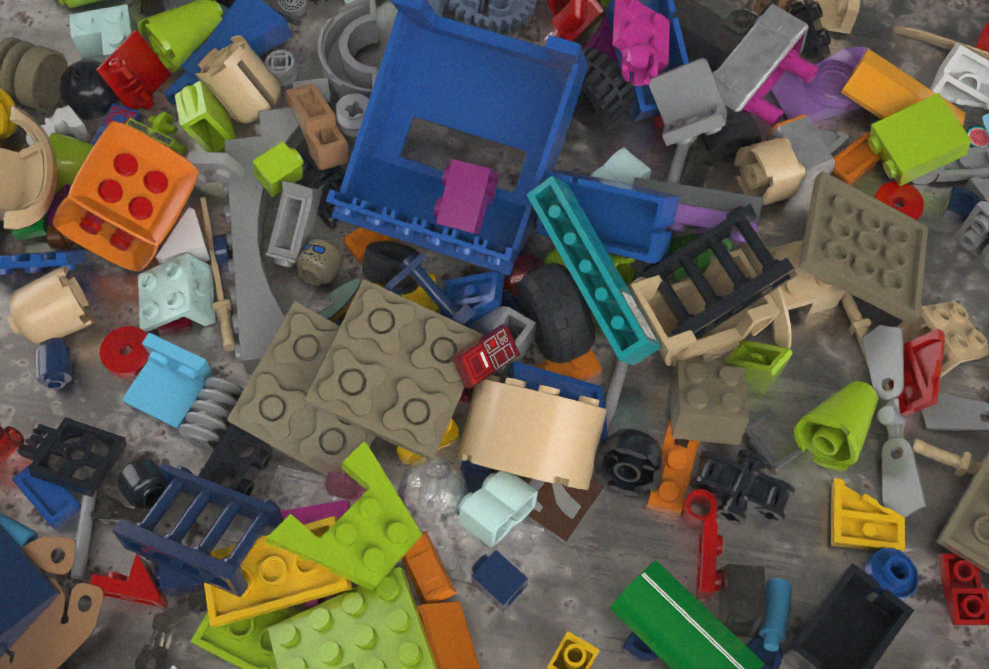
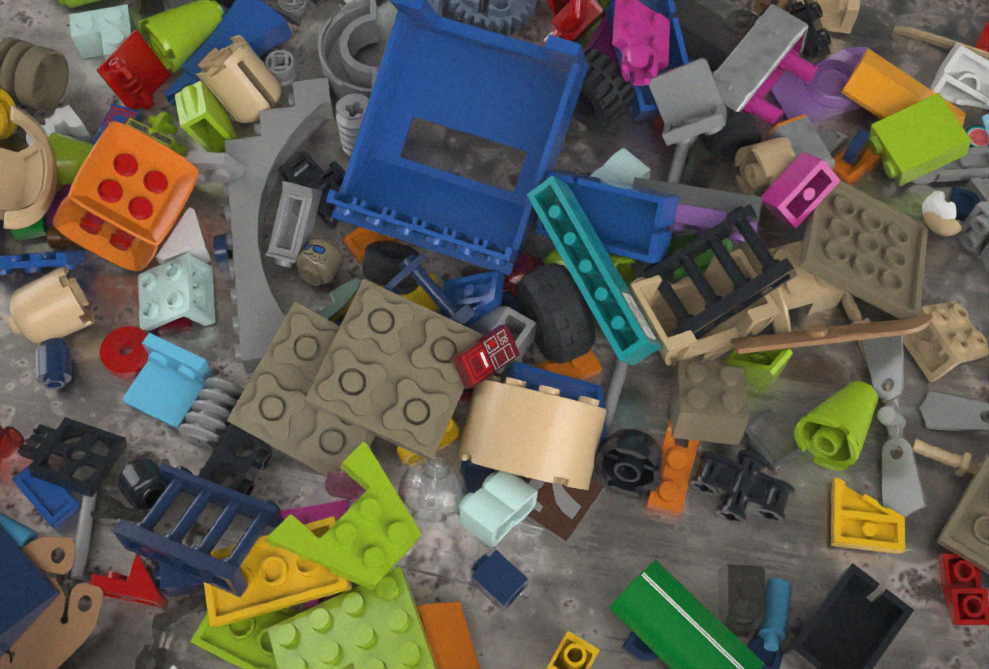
black cylinder [59,59,121,120] -> none
tan sword [200,197,236,351] -> none
lime brick [252,141,304,198] -> none
medium nougat slope [286,83,349,170] -> none
orange tile [401,530,457,605] -> none
magenta brick [434,159,500,234] -> none
red plate [681,489,723,601] -> none
blue plate [865,548,919,600] -> none
red piece [873,181,924,221] -> none
red wing [890,329,945,416] -> none
none -> medium nougat piece [731,314,932,354]
none -> dark pink brick [761,152,841,228]
none -> dark blue tile [843,129,871,167]
none -> hair [922,191,962,237]

